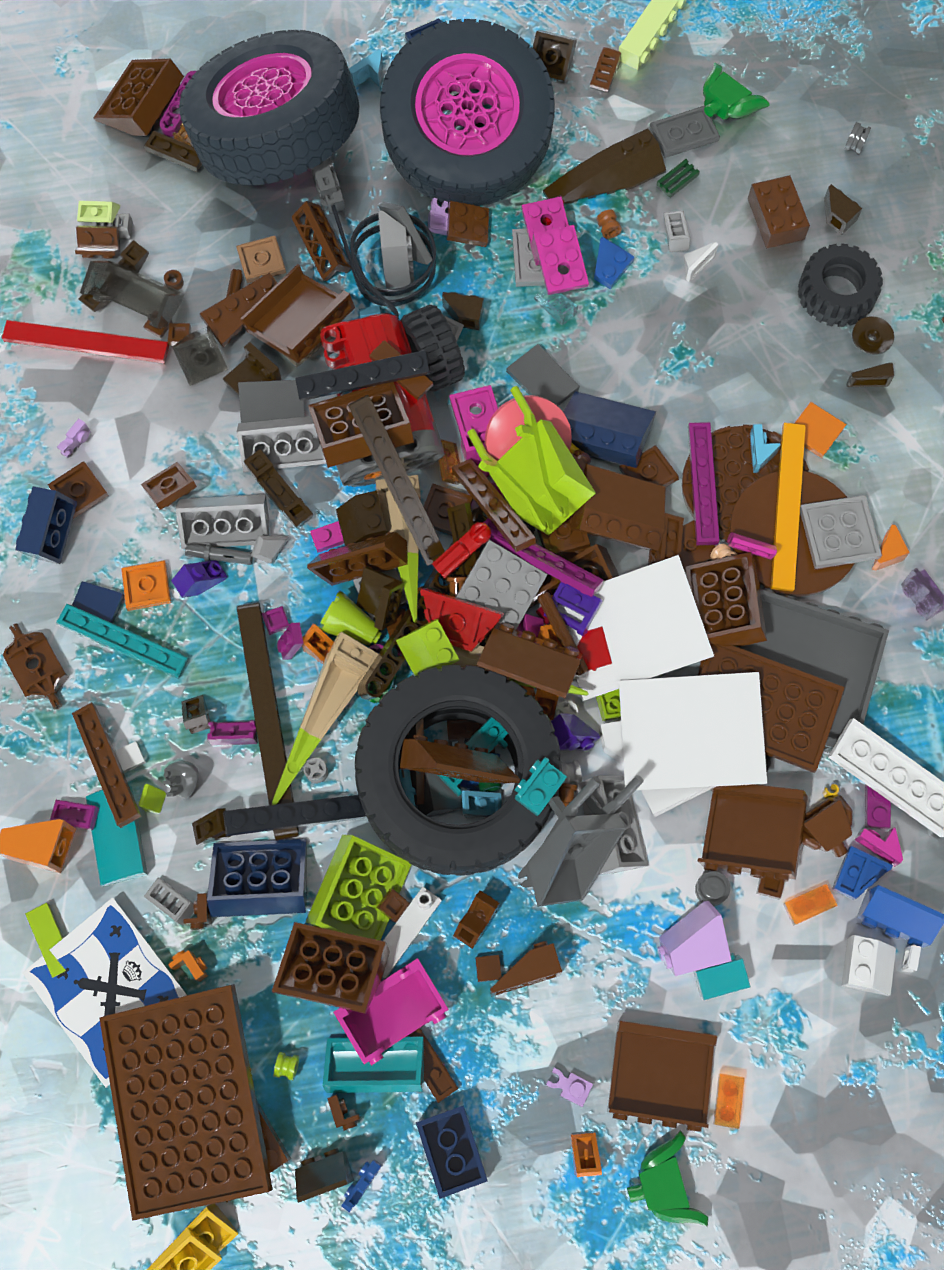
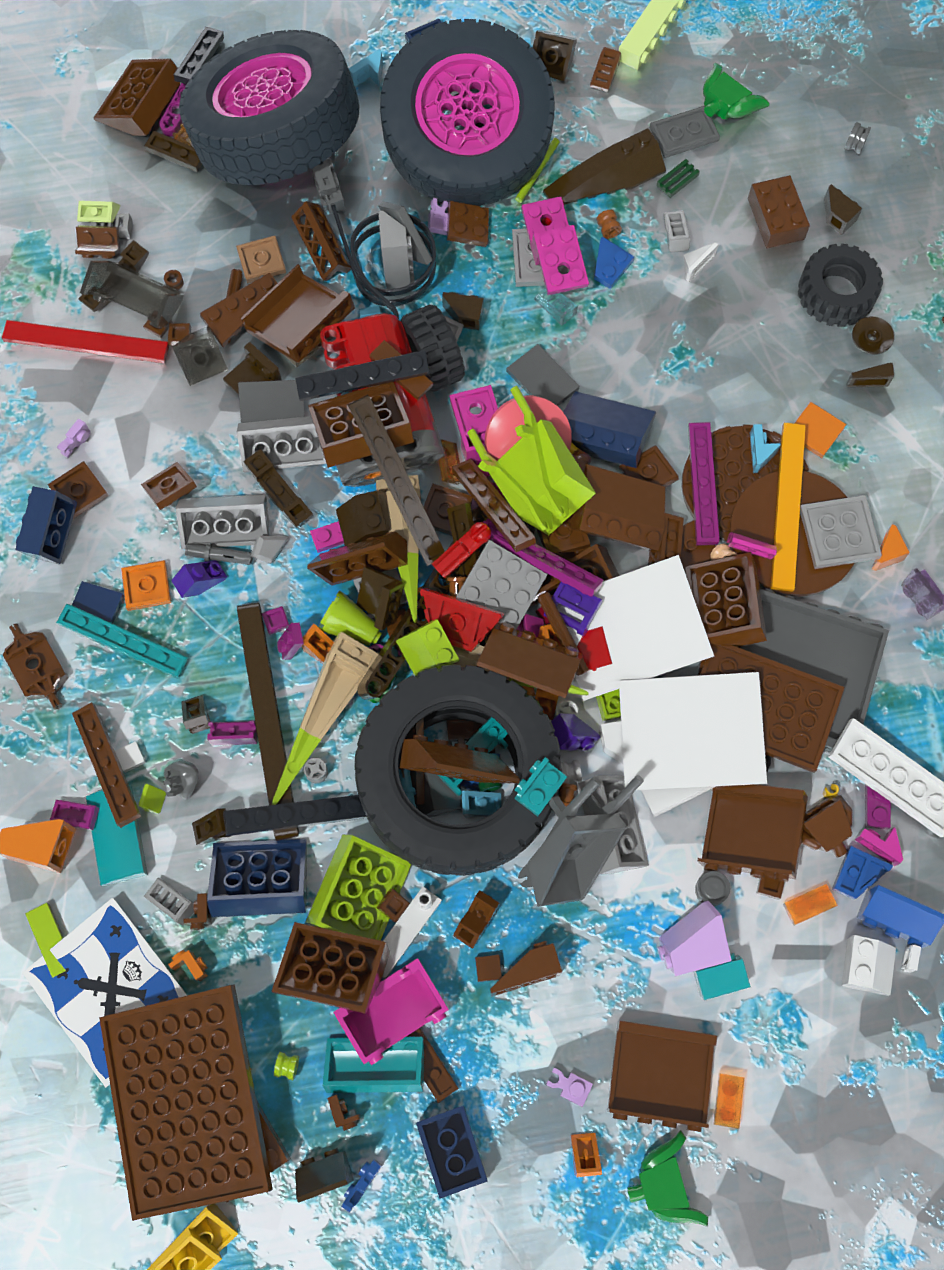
none -> plate [174,27,224,84]
none -> lime bar [515,138,560,203]

